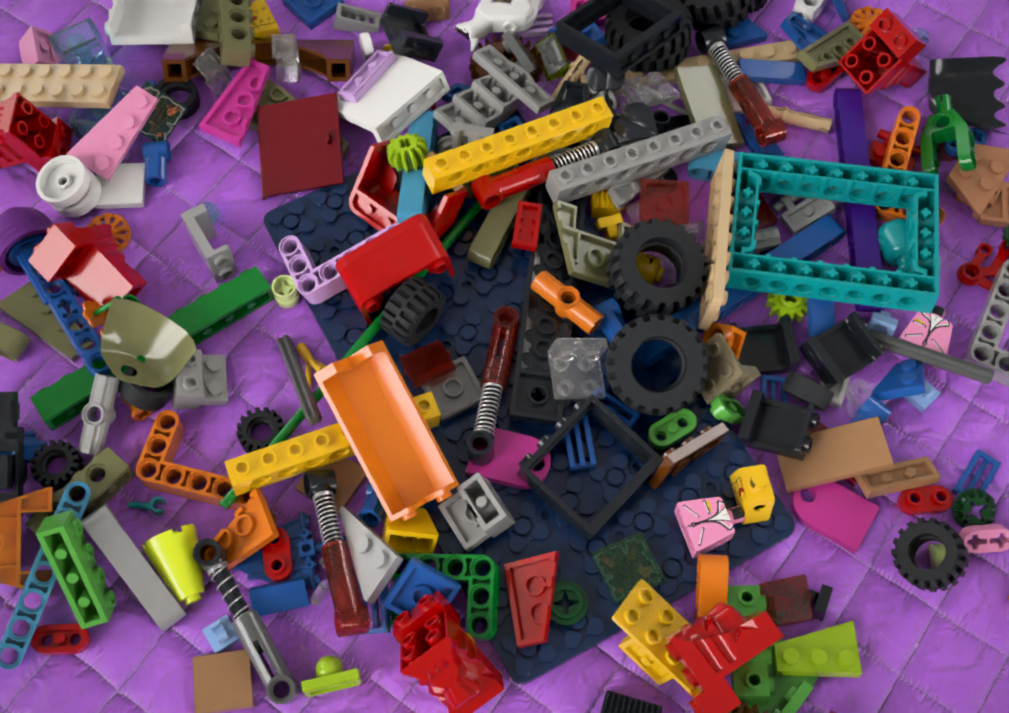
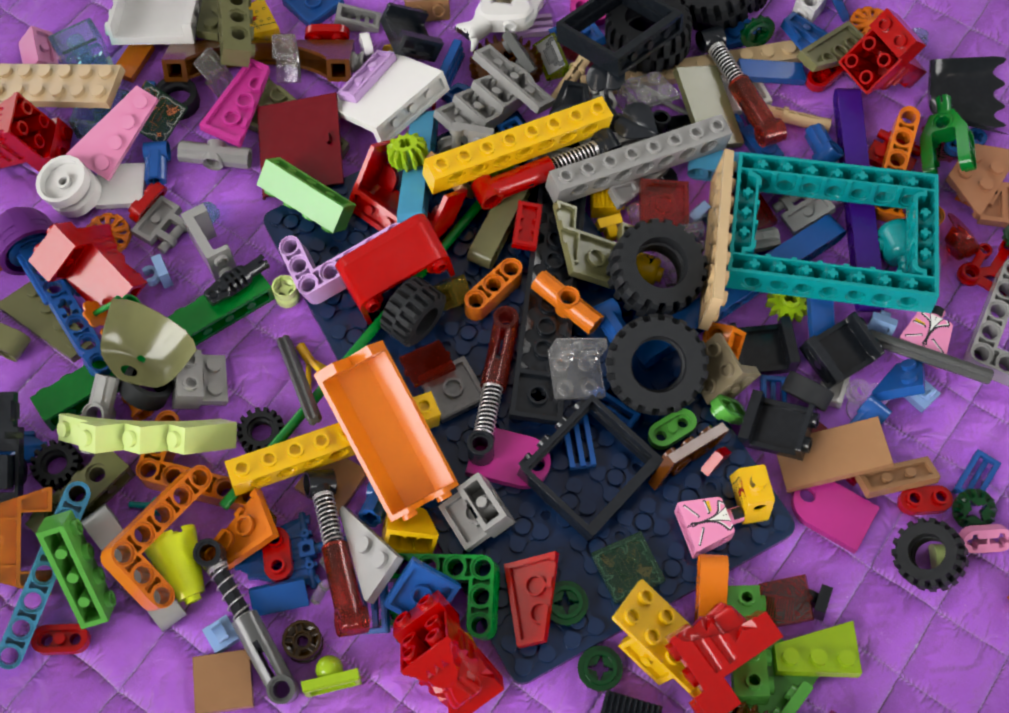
none -> yellowish green arch [57,413,237,455]
none -> orange beam [100,465,212,611]
none -> orange tile [115,45,155,83]
none -> red plate [128,182,167,223]
none -> light grey plate [131,195,187,254]
none -> light blue tile [142,254,174,289]
none -> light grey piece [177,139,252,170]
none -> black hinge [204,254,270,306]
none -> brick [256,157,356,233]
none -> dark brown wheel [282,620,324,664]
none -> red plate [304,24,350,40]
none -> light grey bush [351,51,364,73]
none -> clear yellow panel [434,274,470,311]
none -> blue tile [439,39,465,87]
none -> orange beam [464,258,523,321]
none -> dark green gear [577,645,623,692]
none -> light blue tile [680,200,711,233]
none -> tile [701,446,732,477]
none -> dark green gear [740,15,775,47]
none -> blue piece [804,123,844,162]
none -> clear red piece [944,213,986,260]

